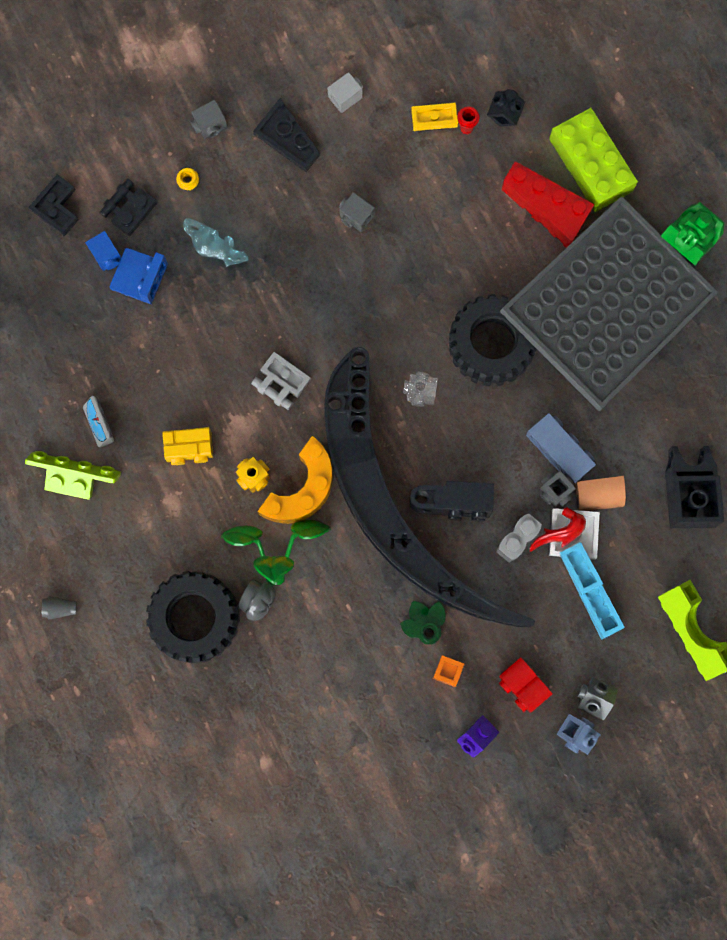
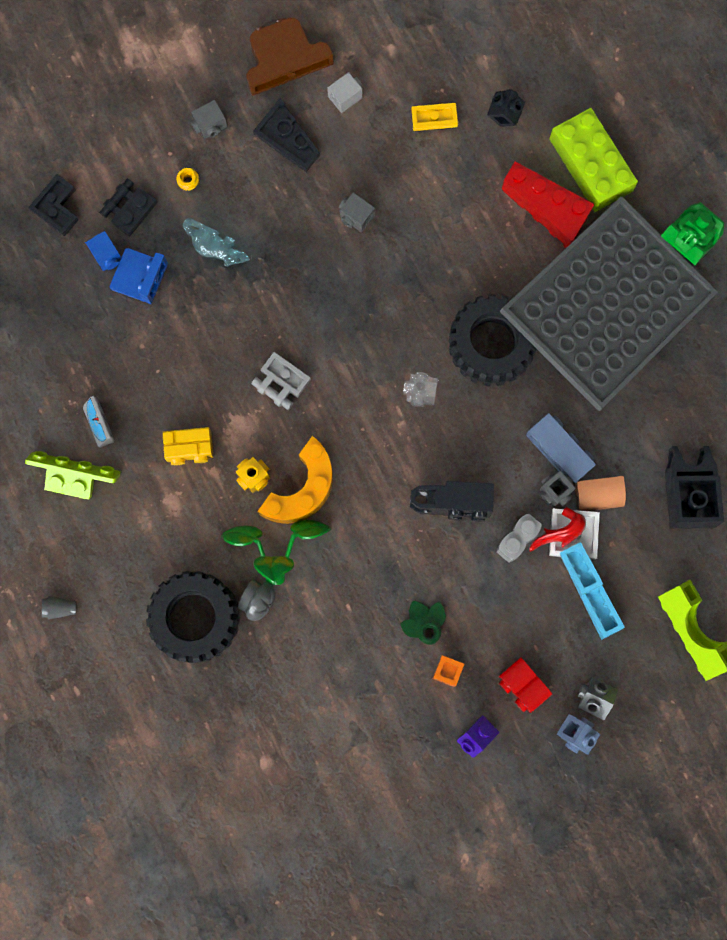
black beam [324,347,535,627] -> none
red cone [457,107,480,134] -> none
none -> reddish brown brick [246,18,333,96]

